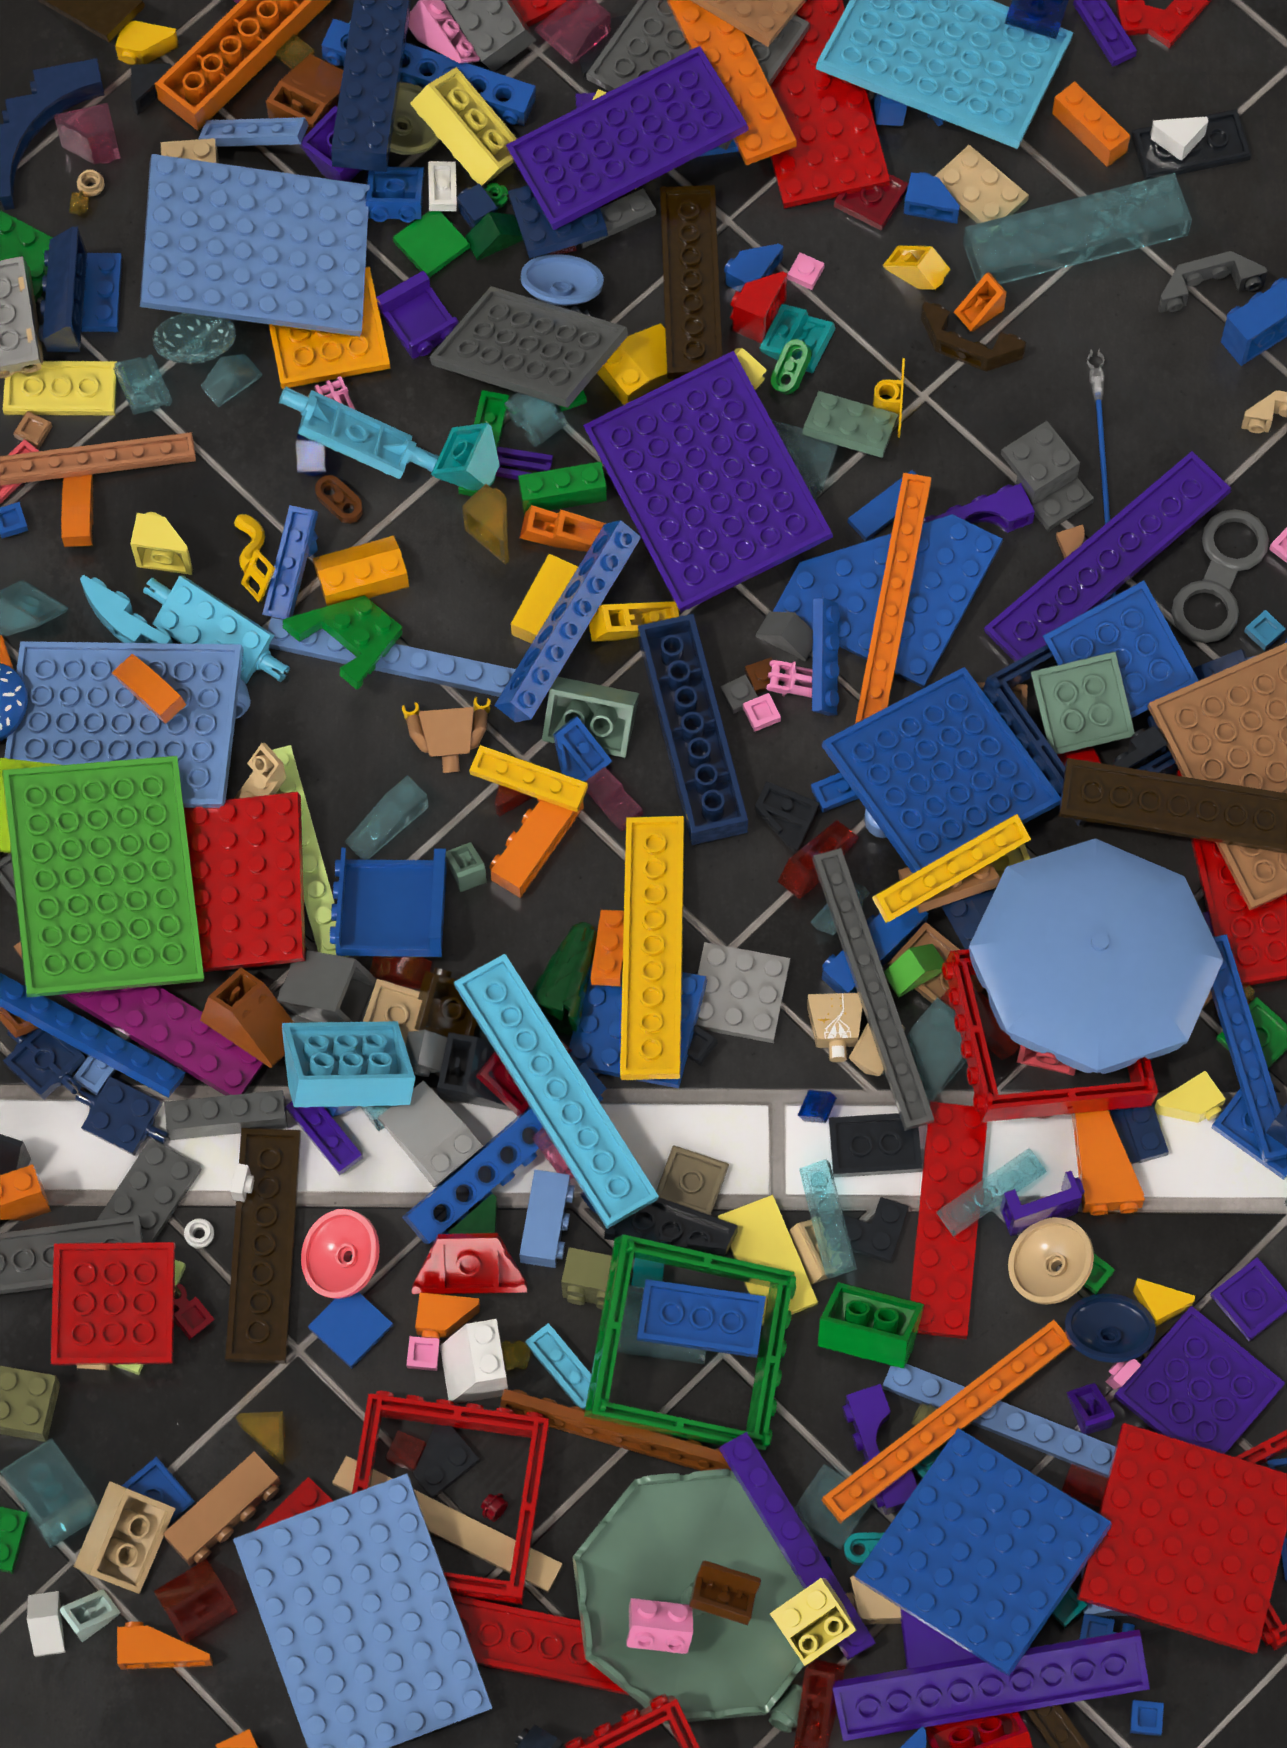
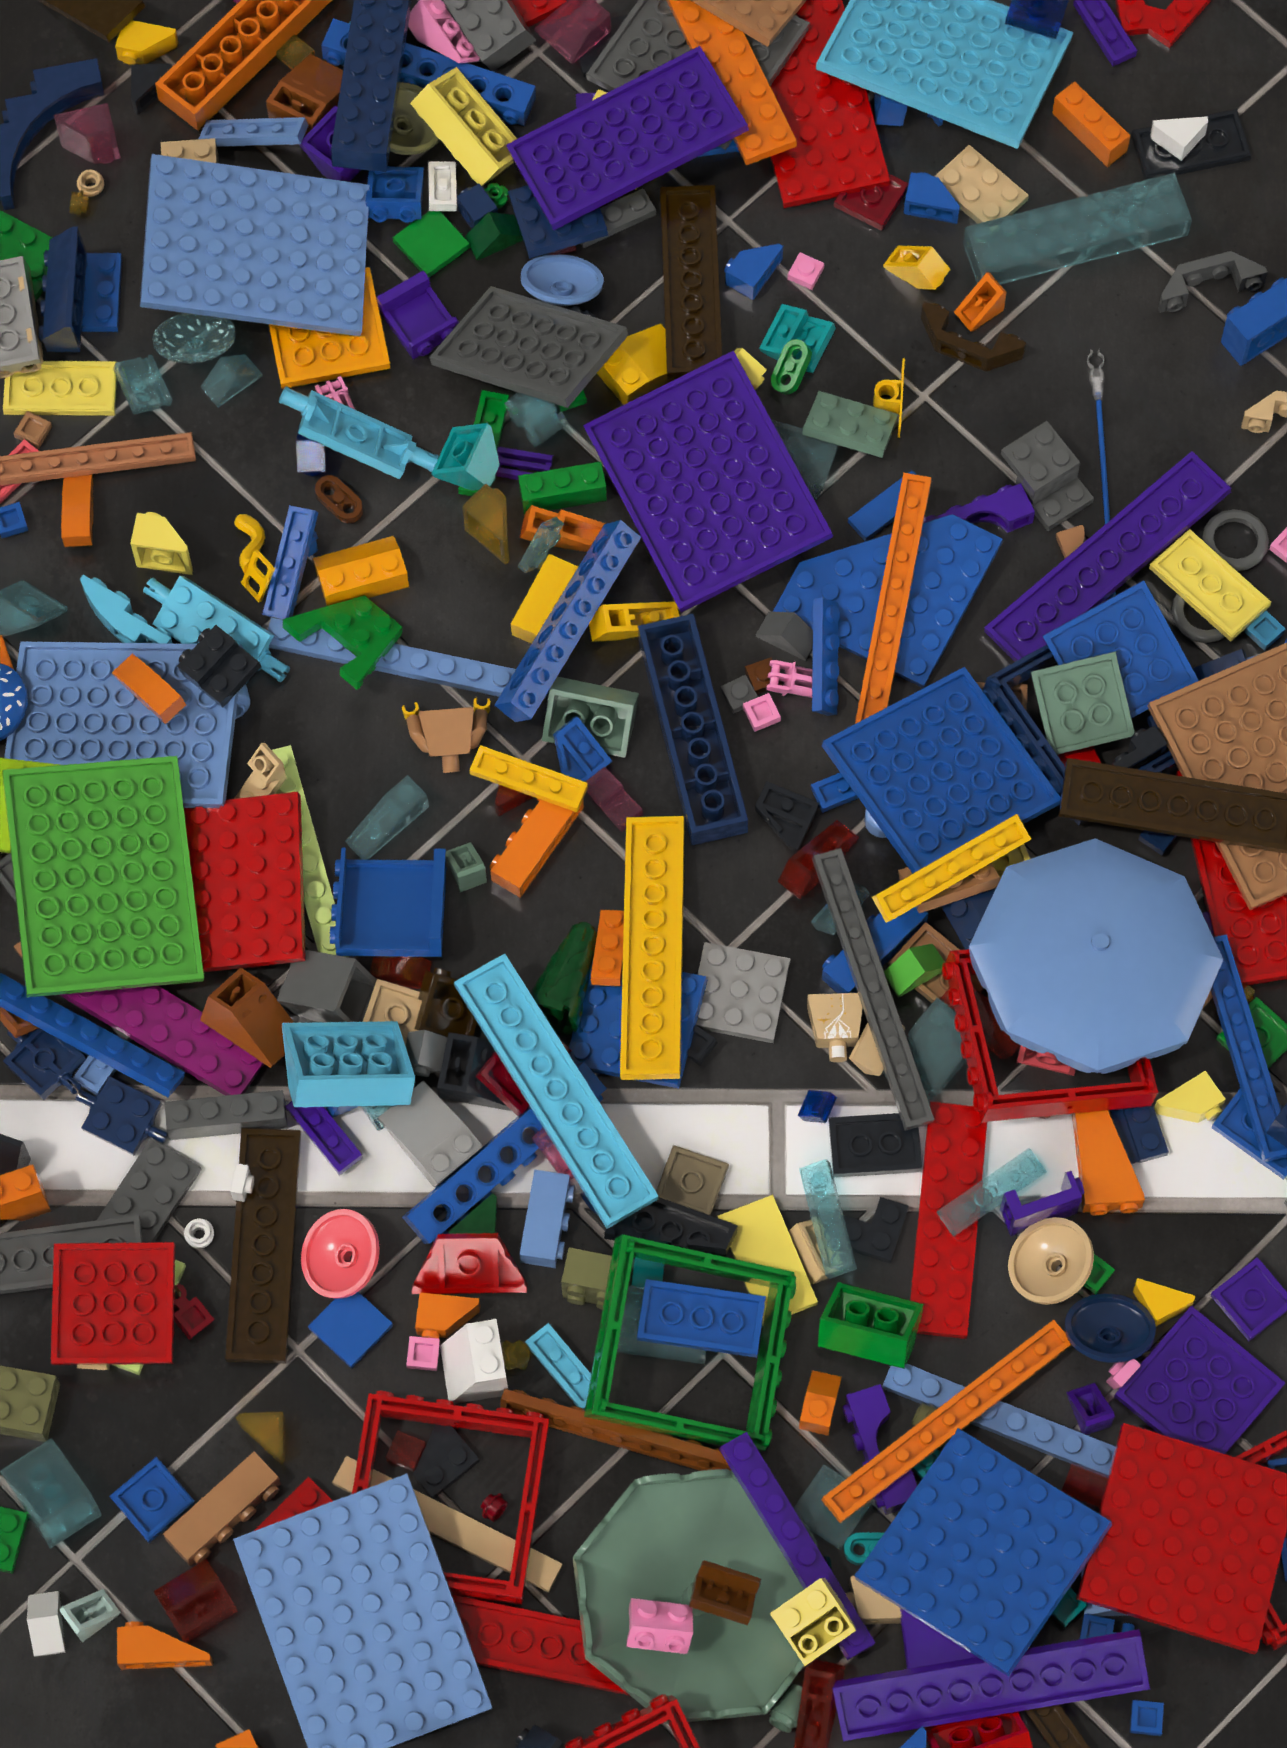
tan slope [73,1481,175,1594] -> none
red slope [730,271,787,344] -> none
none -> black plate [177,625,262,708]
none -> clear light blue plate [518,517,564,573]
none -> orange slope [799,1370,842,1436]
none -> dark blue plate [1138,830,1177,856]
none -> light yellow tile [1149,529,1271,642]

